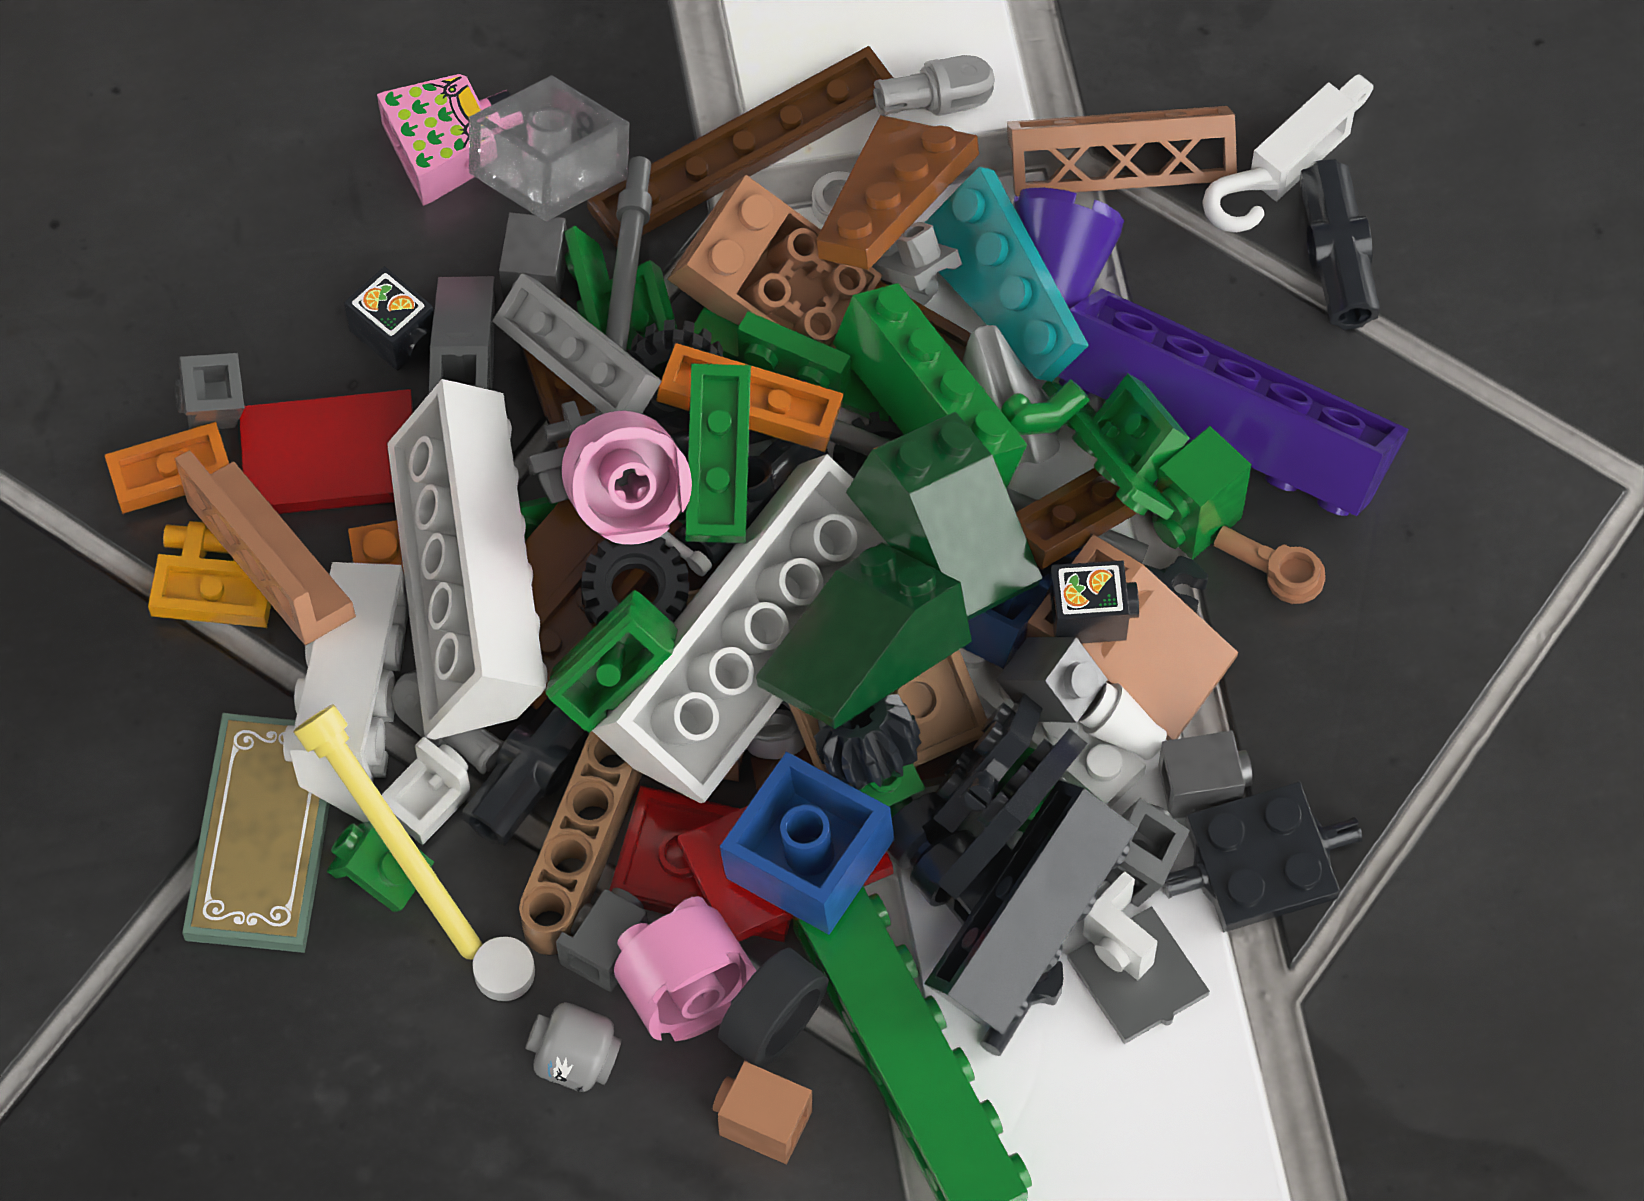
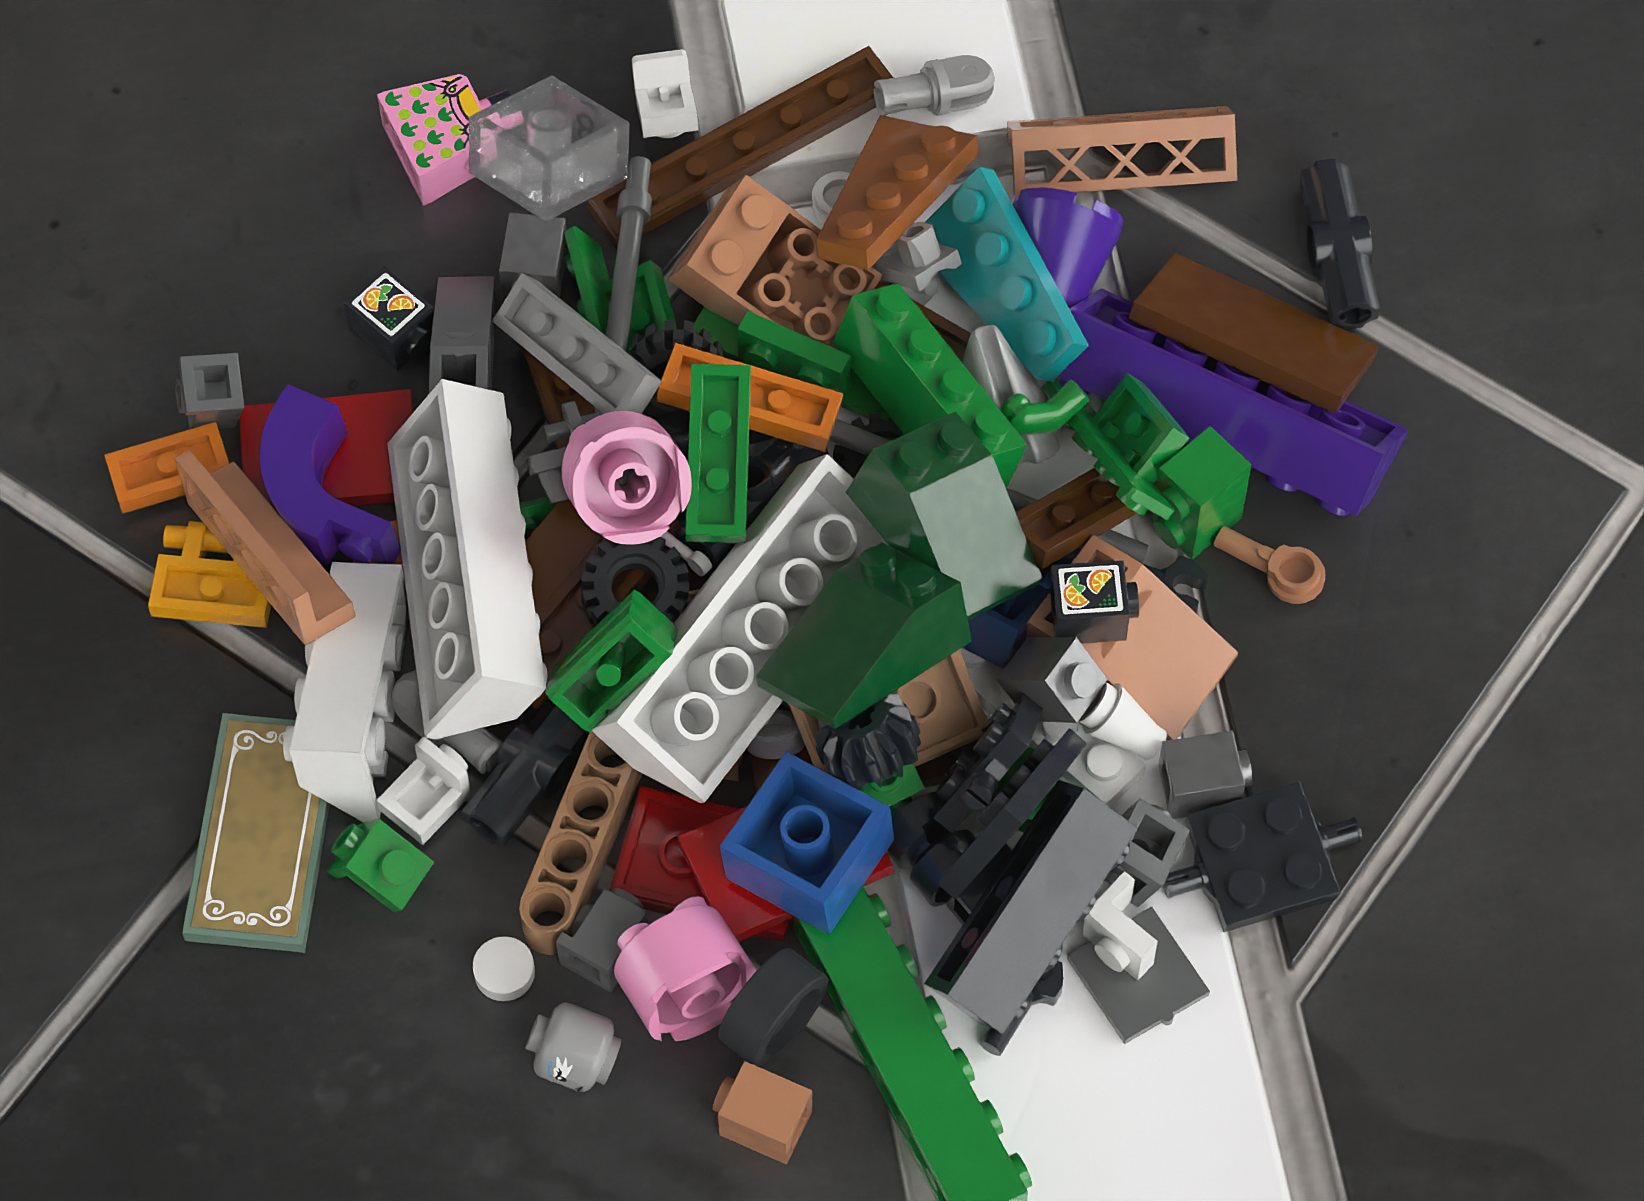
light yellow piece [293,704,483,960] -> none
white piece [1202,74,1373,233] -> none
none -> dark purple arch [260,384,401,566]
none -> white bracket [632,49,699,138]
none -> reddish brown tile [1129,253,1380,413]

